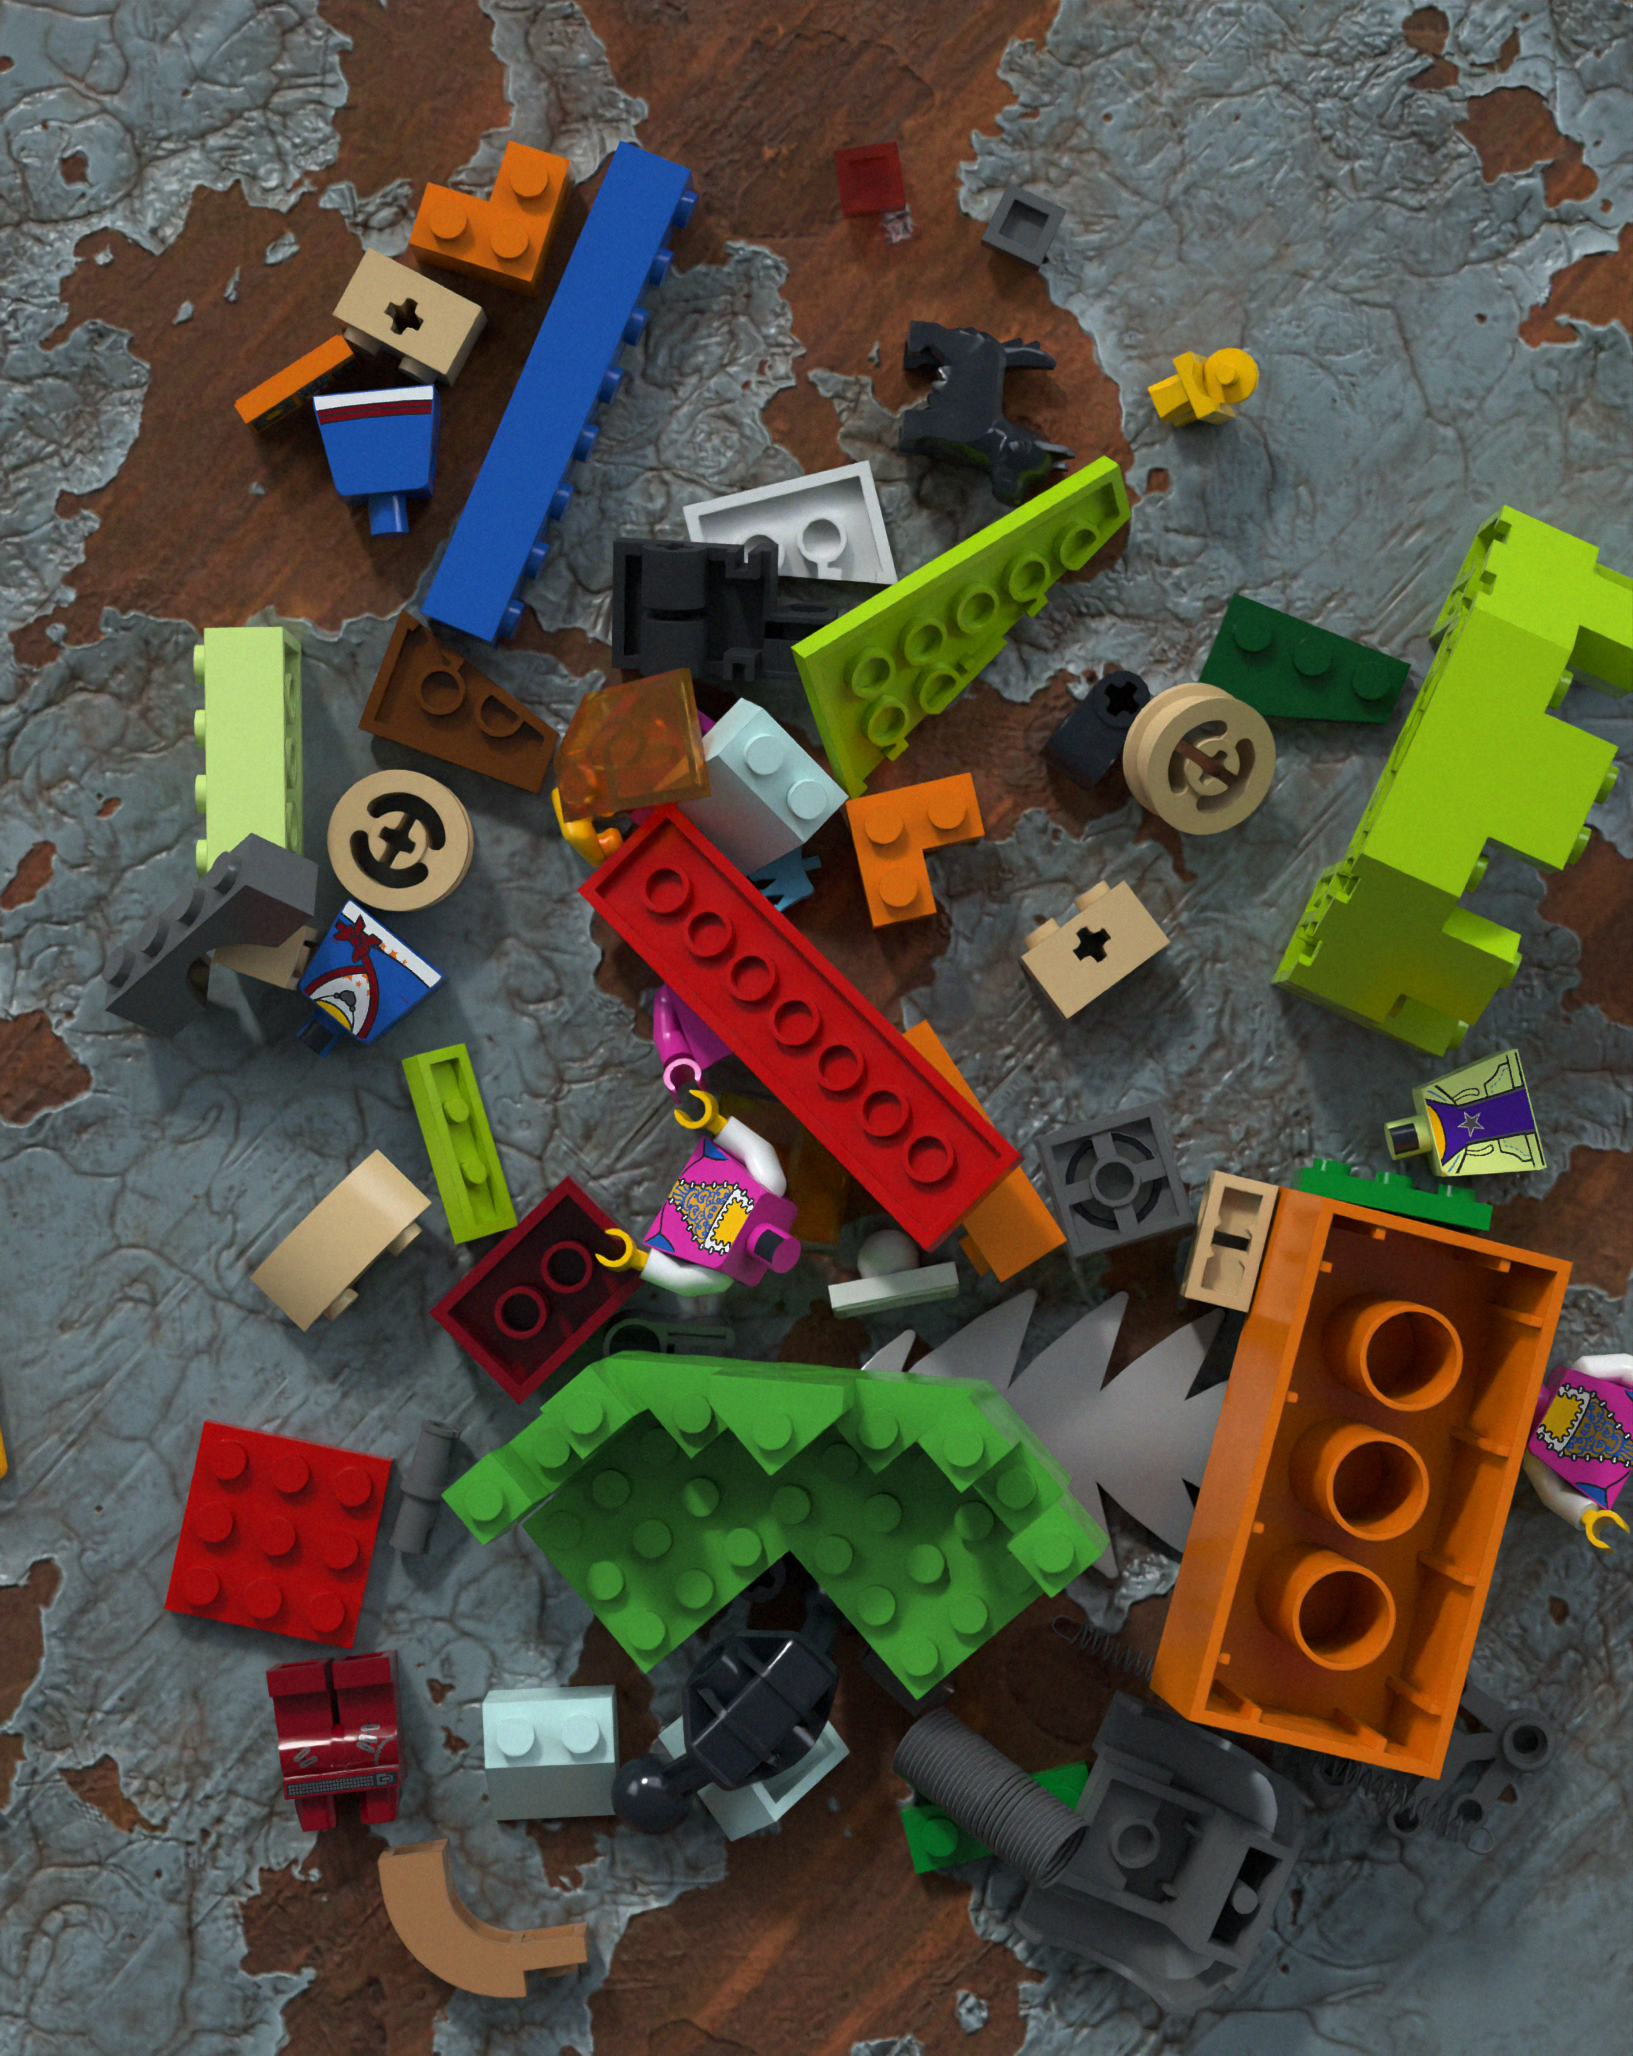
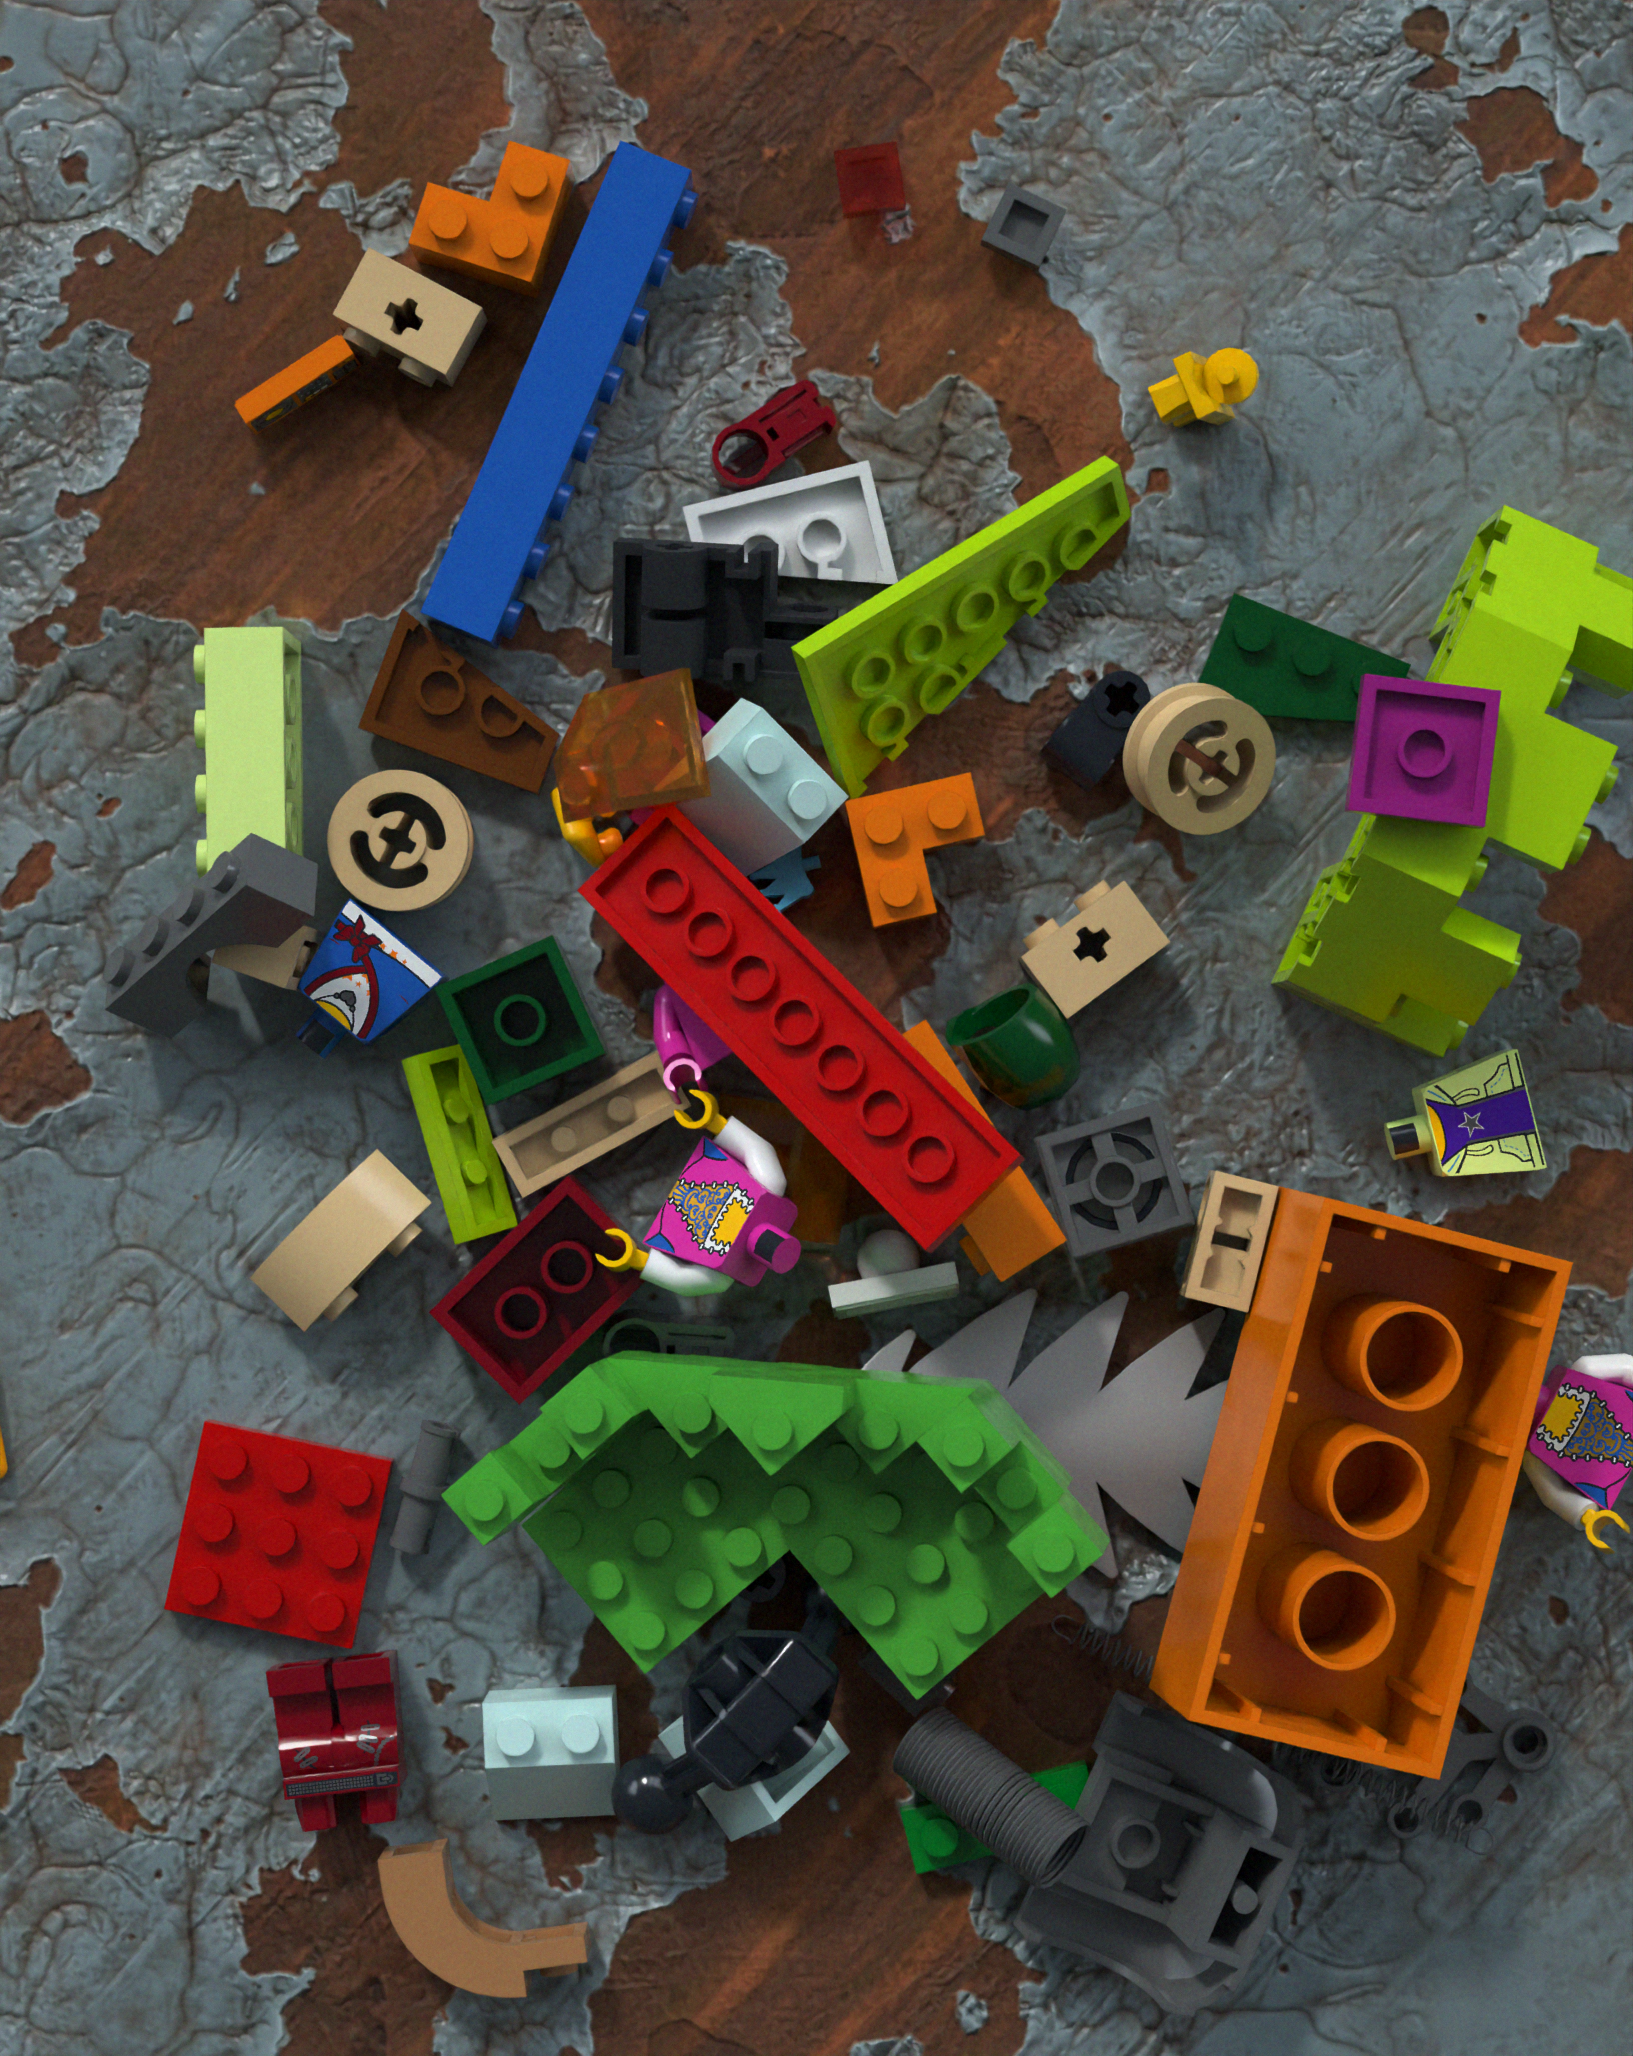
blue torso [312,384,441,539] -> none
black animal [897,320,1075,508] -> none
green plate [1291,1158,1493,1233] -> none
none -> dark green brick [434,935,610,1106]
none -> tan plate [492,1050,691,1198]
none -> dark red piece [710,380,837,492]
none -> dark green piece [945,983,1081,1111]
none -> magenta plate [1344,674,1501,829]

